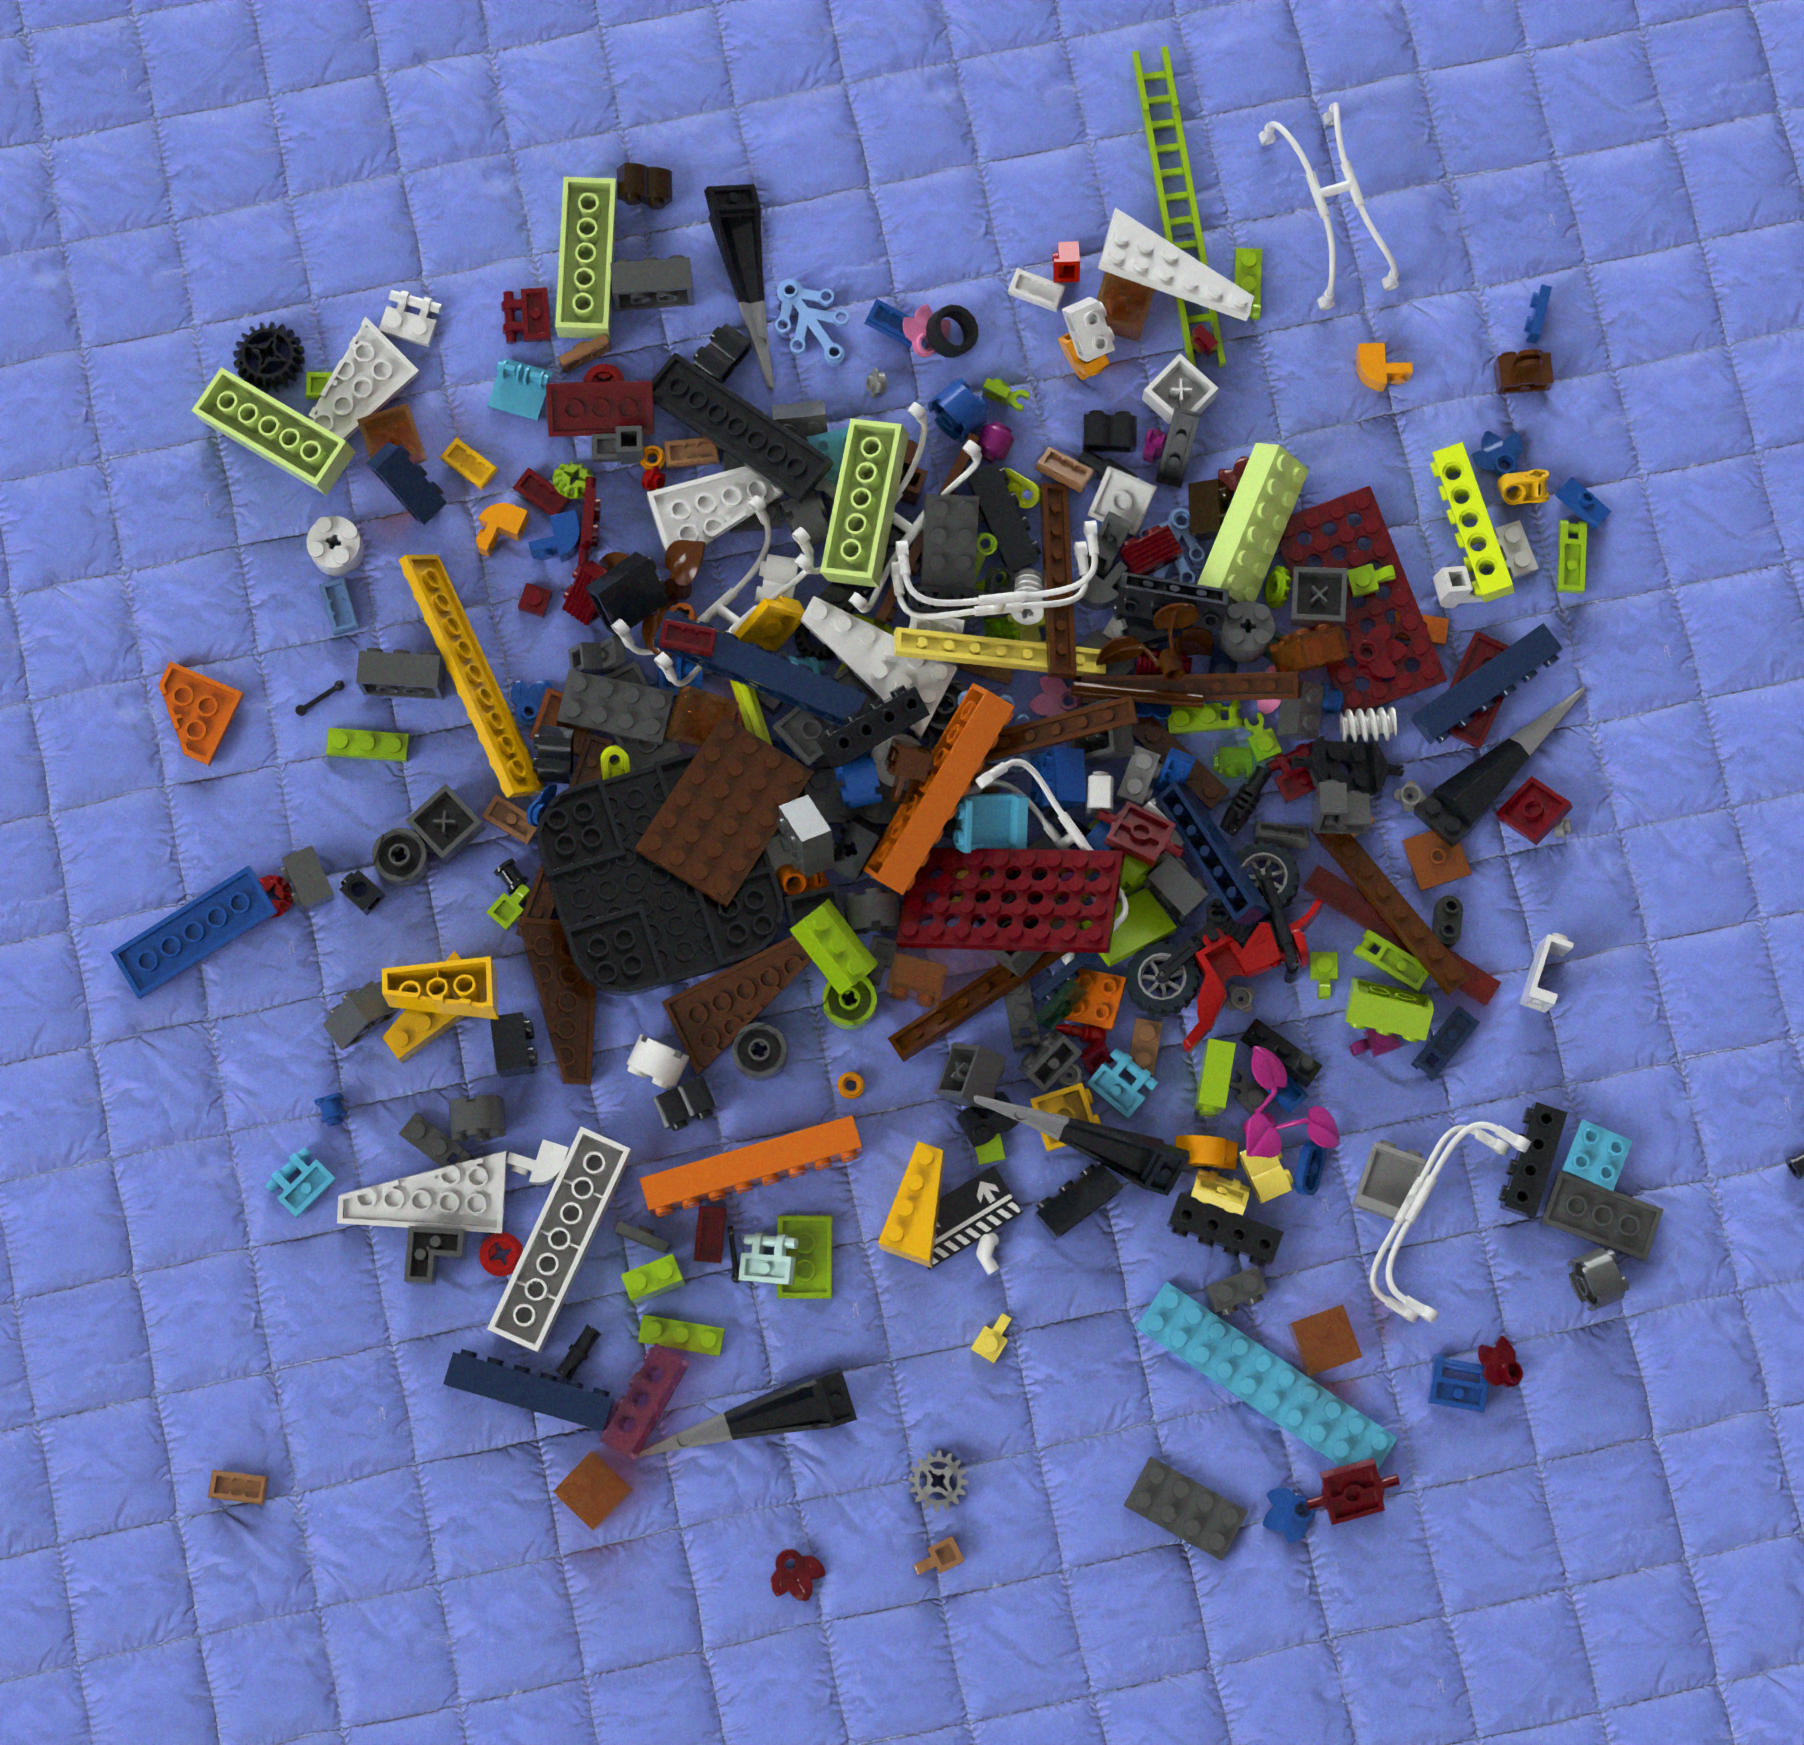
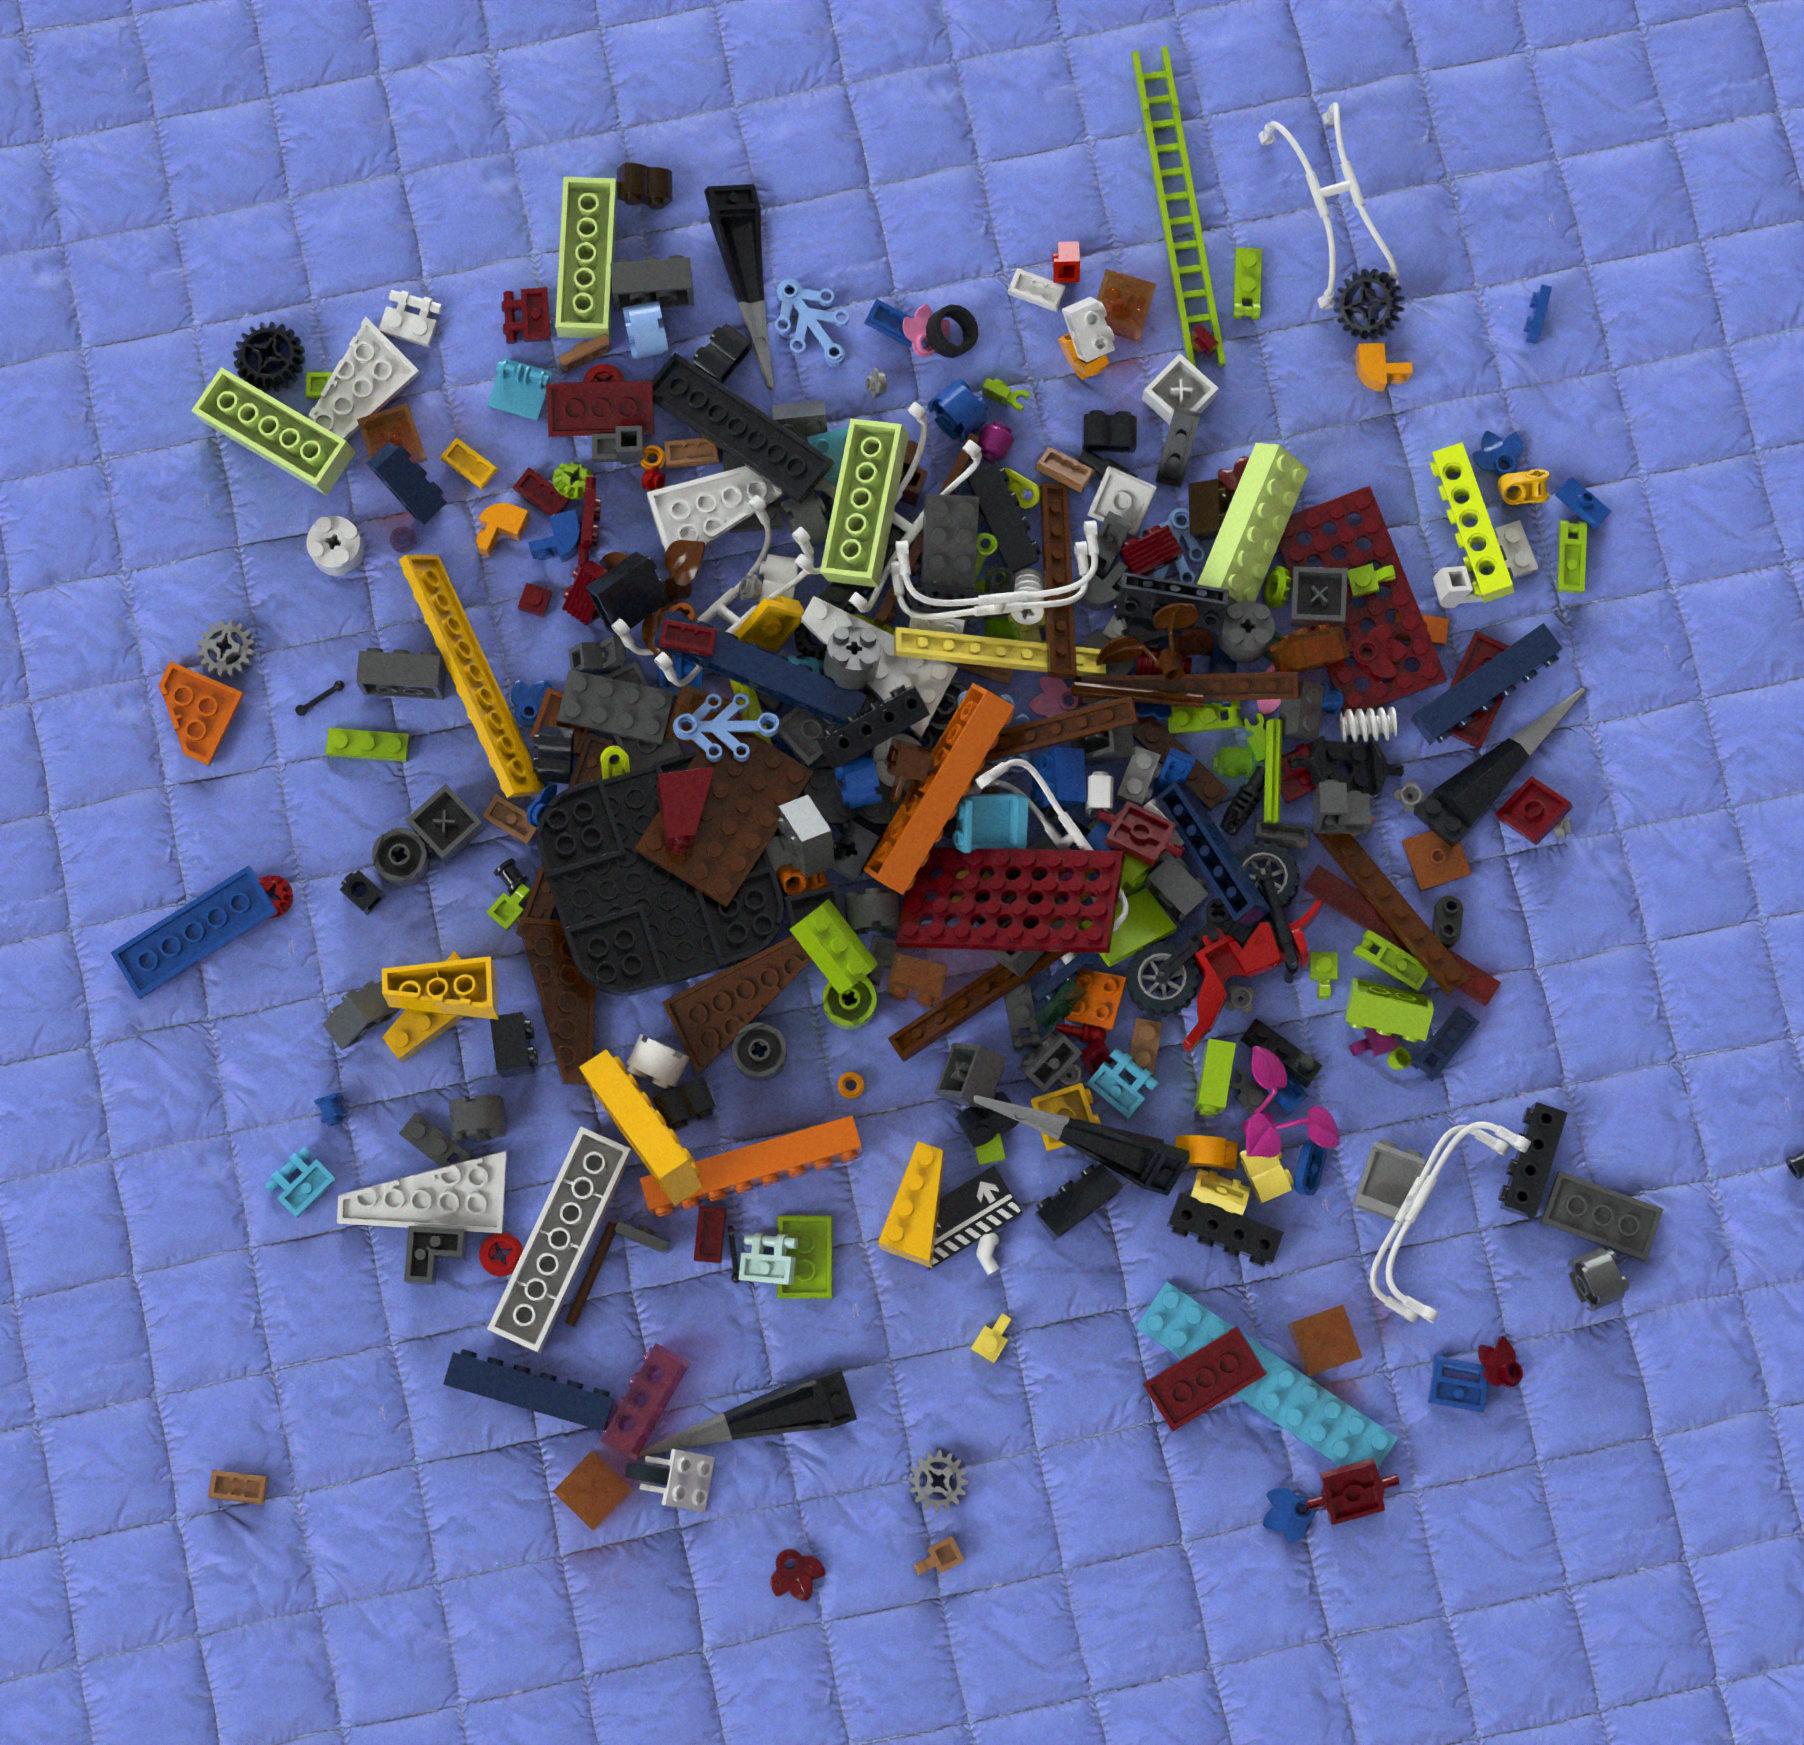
dark grey brick [279,845,334,912] -> none
medium blue plate [319,577,360,636] -> none
white brick [506,1139,570,1185] -> none
black pin [556,1324,601,1380] -> none
lime brick [621,1253,686,1305] -> none
lime plate [638,1314,725,1357] -> none
white wing [1098,207,1254,321] -> none
dark grey plate [1123,1456,1249,1561] -> none
magenta plate [1143,428,1167,464] -> none
dark grey brick [1204,1266,1268,1316] -> none
reddish brown brick [1494,349,1554,394] -> none
white panel [1519,933,1574,1013] -> none
medium azure hinge [1562,1119,1632,1191] -> none
none -> light grey gear [196,620,256,678]
none -> clear purple plate [390,526,417,553]
none -> reddish brown bar [565,1221,617,1327]
none -> yellow brick [579,1049,702,1206]
none -> light blue brick [622,301,669,359]
none -> white plate [625,1449,715,1513]
none -> dark red slope [657,767,714,853]
none -> light blue plant [673,693,779,762]
none -> light grey plate [739,574,763,601]
none -> dark grey brick [823,626,881,690]
none -> dark red plate [1143,1326,1267,1432]
none -> lime axle [1264,718,1282,824]
none -> black gear [1334,269,1405,340]
none -> lime hinge [1387,1047,1412,1071]

